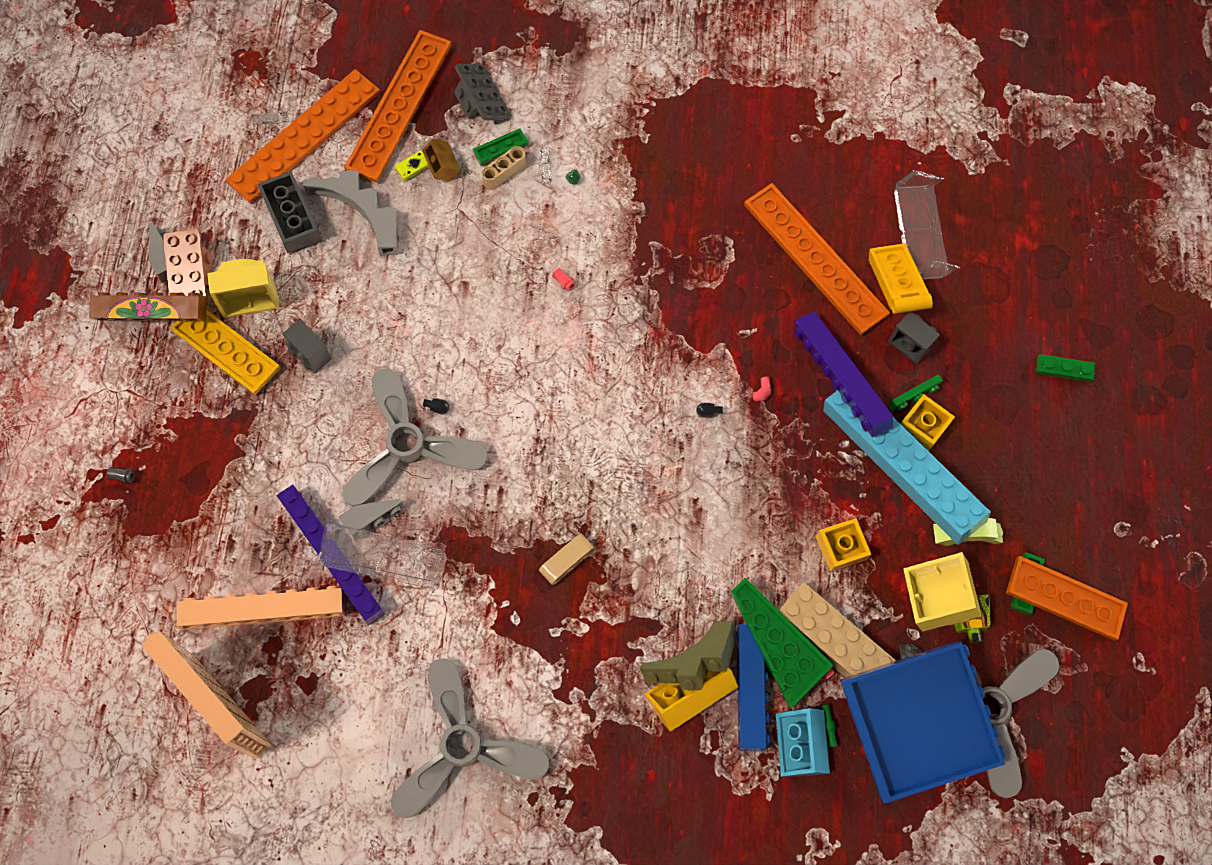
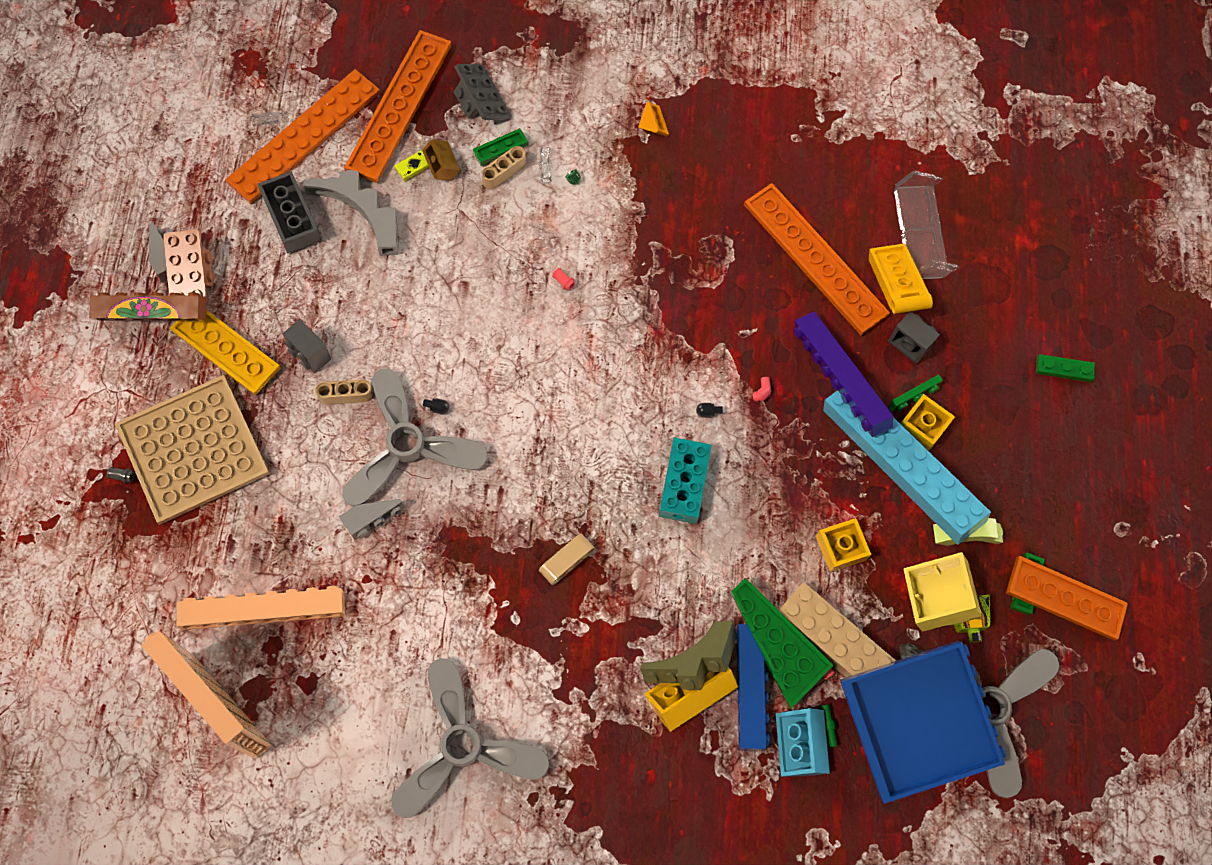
light yellow container [207,259,280,318] -> none
dark purple brick [276,484,385,626] -> none
clear piece [318,524,447,593] -> none
none -> tan plate [115,375,270,525]
none -> tan beam [315,379,374,405]
none -> light orange slope [638,101,669,137]
none -> teal brick [658,437,712,524]

